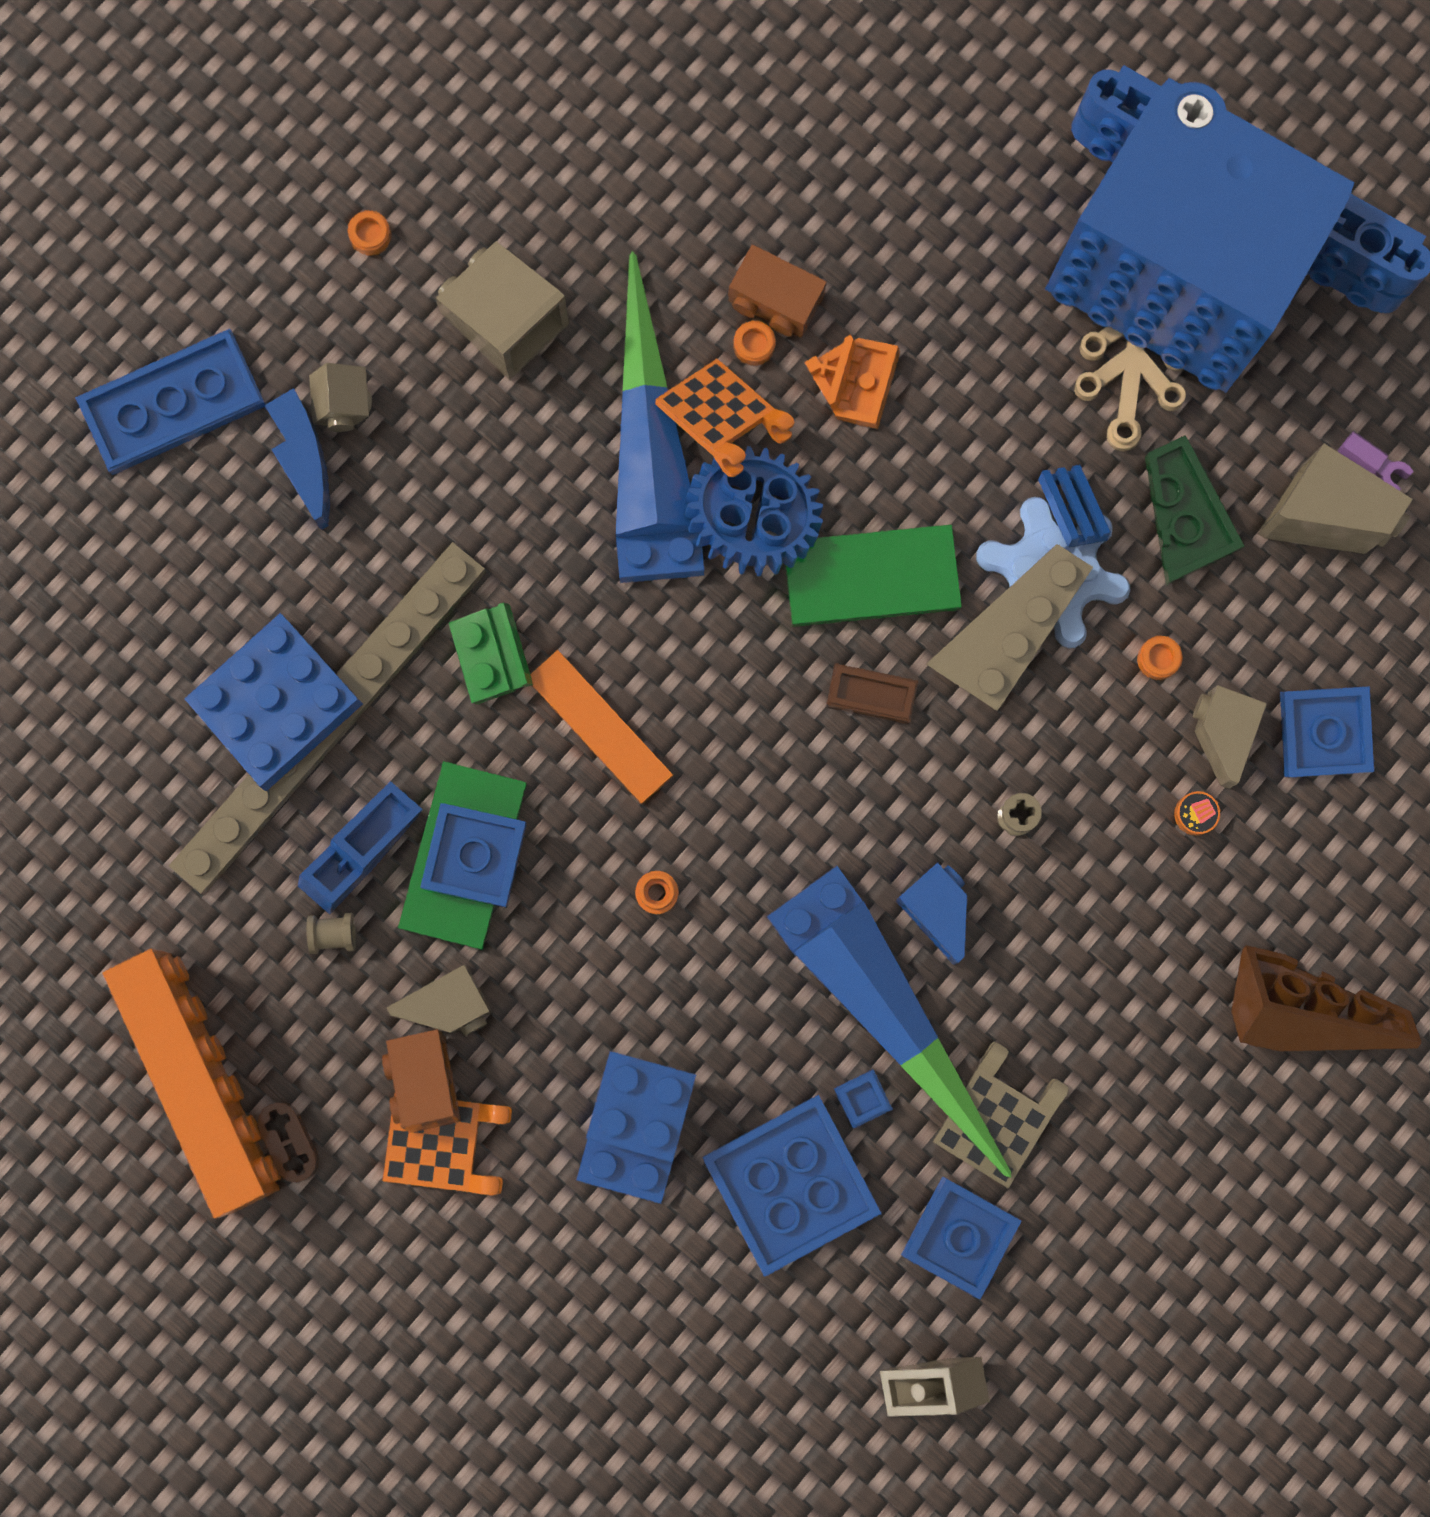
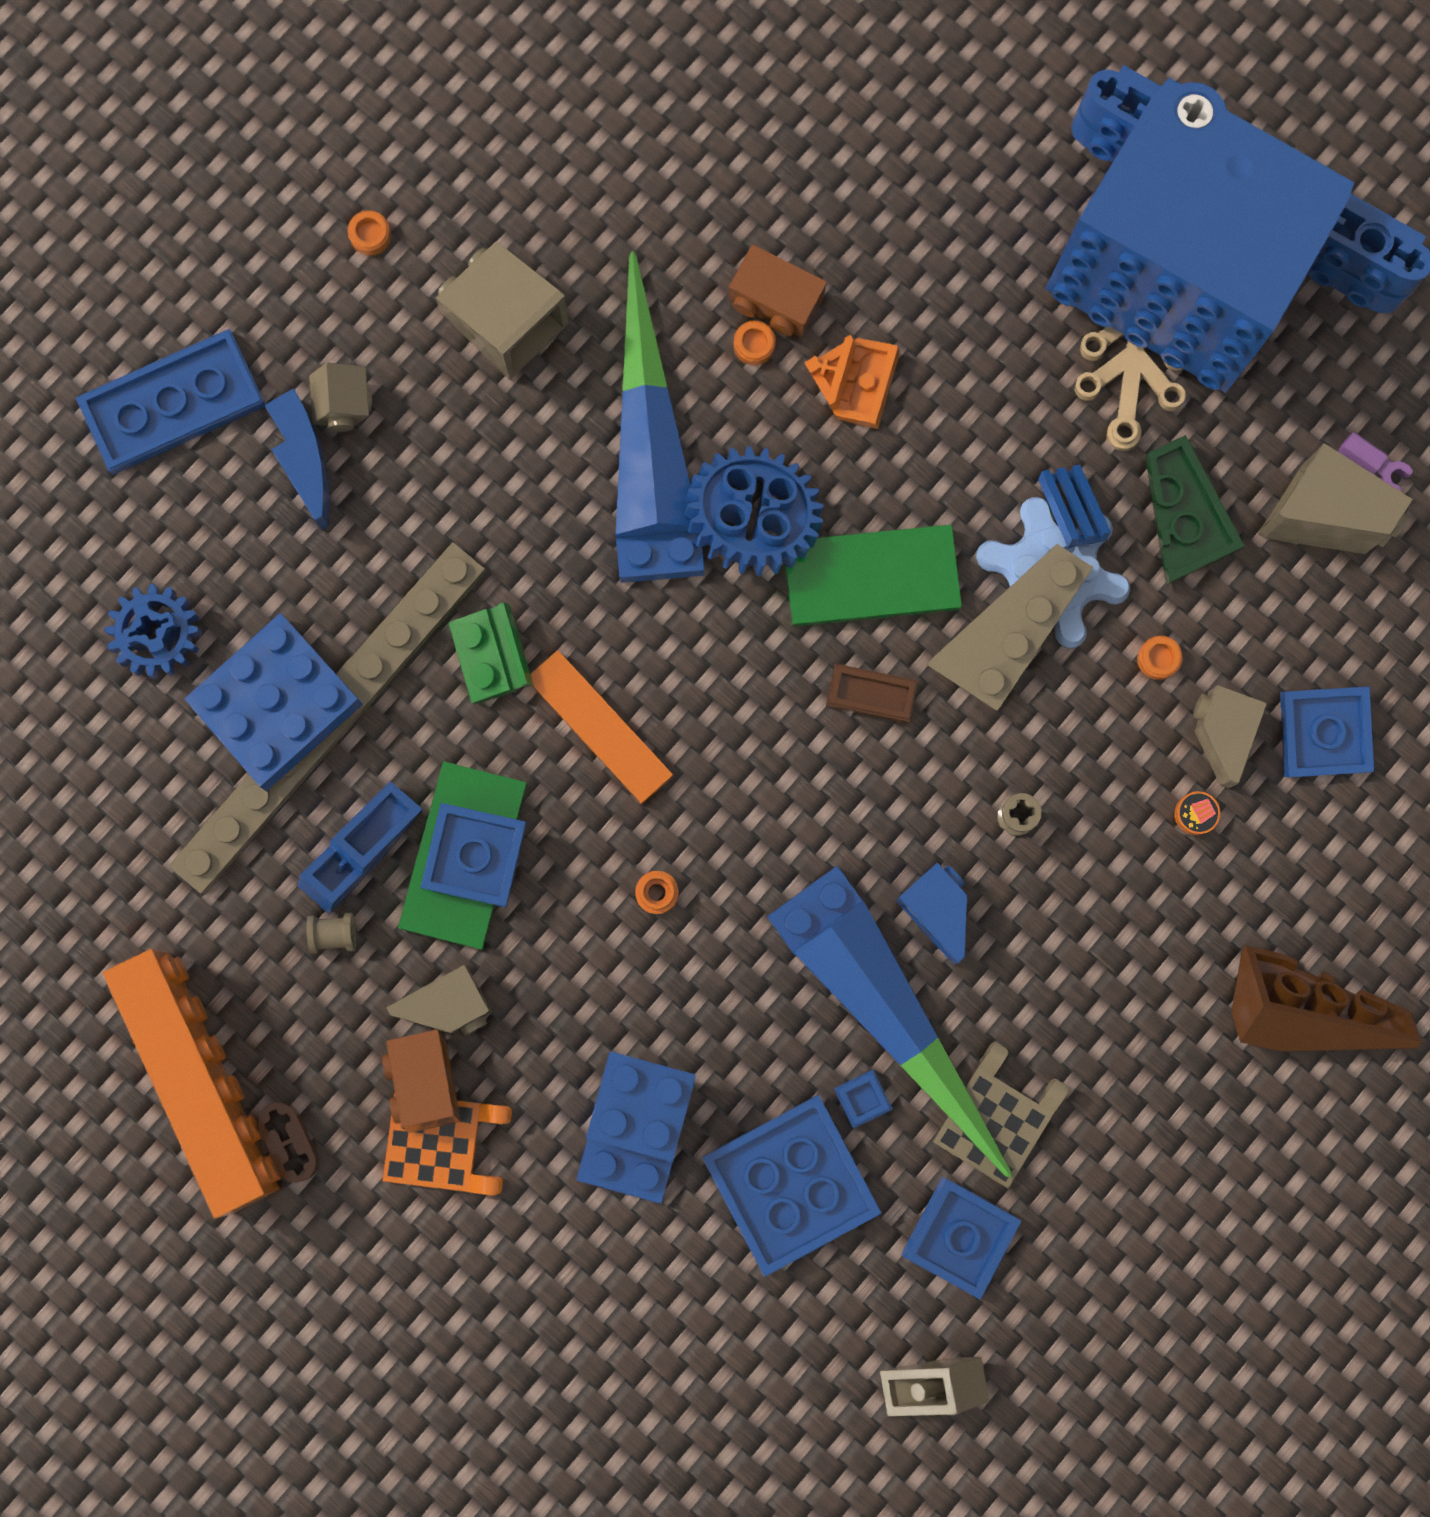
orange flag [655,359,795,477] -> none
none -> blue gear [104,584,202,679]

